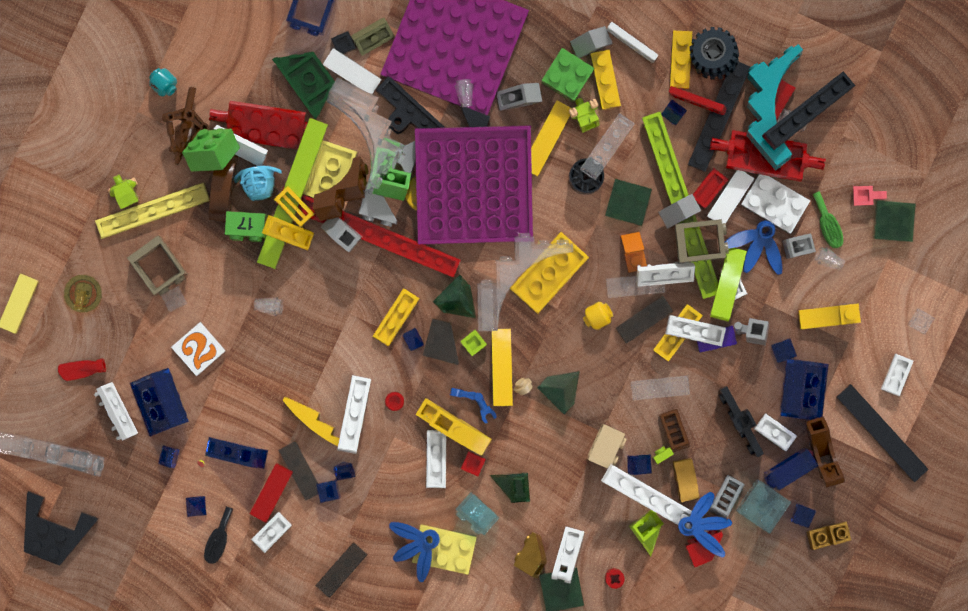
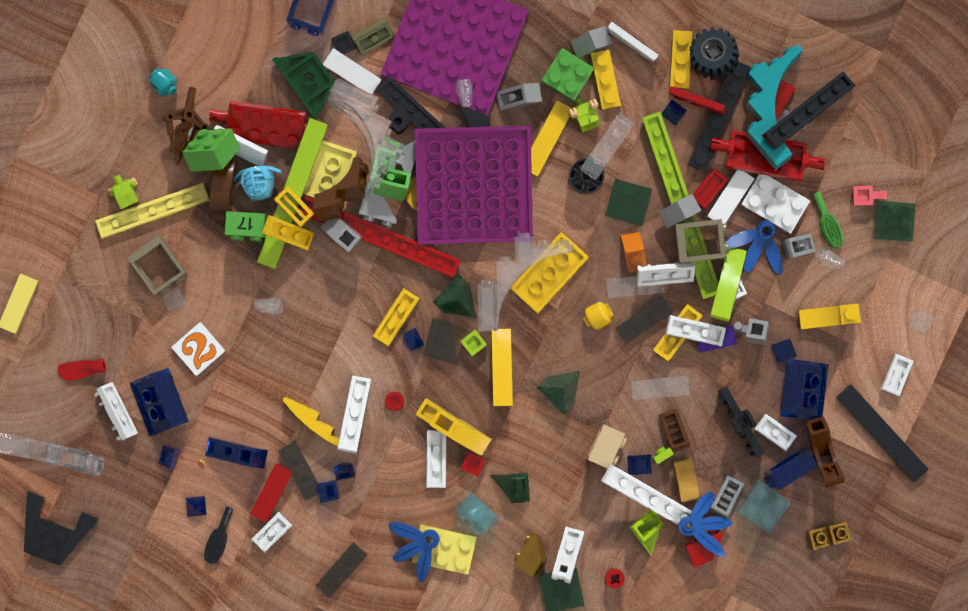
clear yellow shield [64,275,102,312] -> none
blue piece [450,388,497,423] -> none
tan plate [514,378,533,395] -> none
clear blue slope [790,504,816,528] -> none

